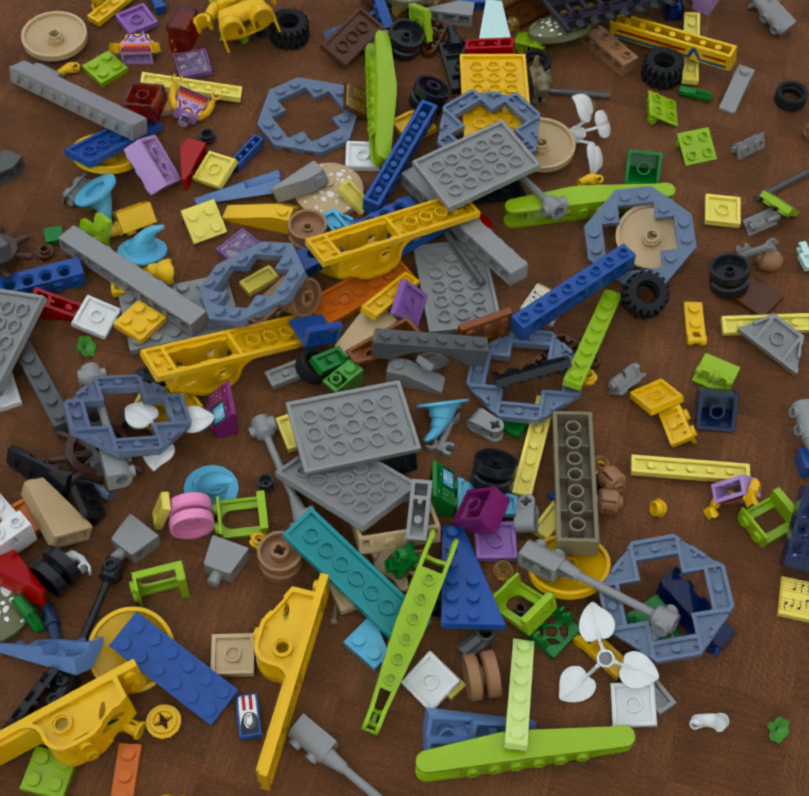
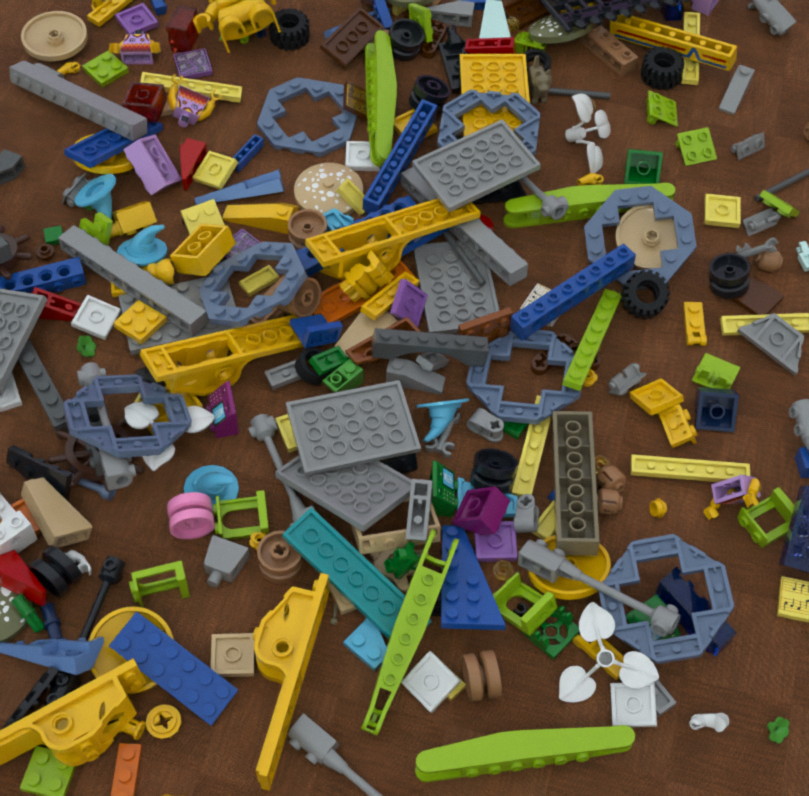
black bracket [69,481,107,526] -> none
light grey torso [110,513,161,563] -> none
light yellow tile [152,492,171,530] -> none
black plate [199,128,216,144] -> none
slope [235,693,262,740] -> none
black plate [256,473,276,492] -> none
light grey slope [271,161,329,203] -> none
medium blue wedge [422,707,537,751] -> none
dark grey piece [456,629,495,657] -> none
black wing [491,356,572,389] -> none
yellowish green plate [504,638,534,751] -> none
tan dish [534,117,576,173] -> none
green axle [678,85,712,102] -> none
black tyre [774,81,808,112] -> none
none -> yellow brick [170,223,236,276]
none -> yellow hips [339,250,394,303]

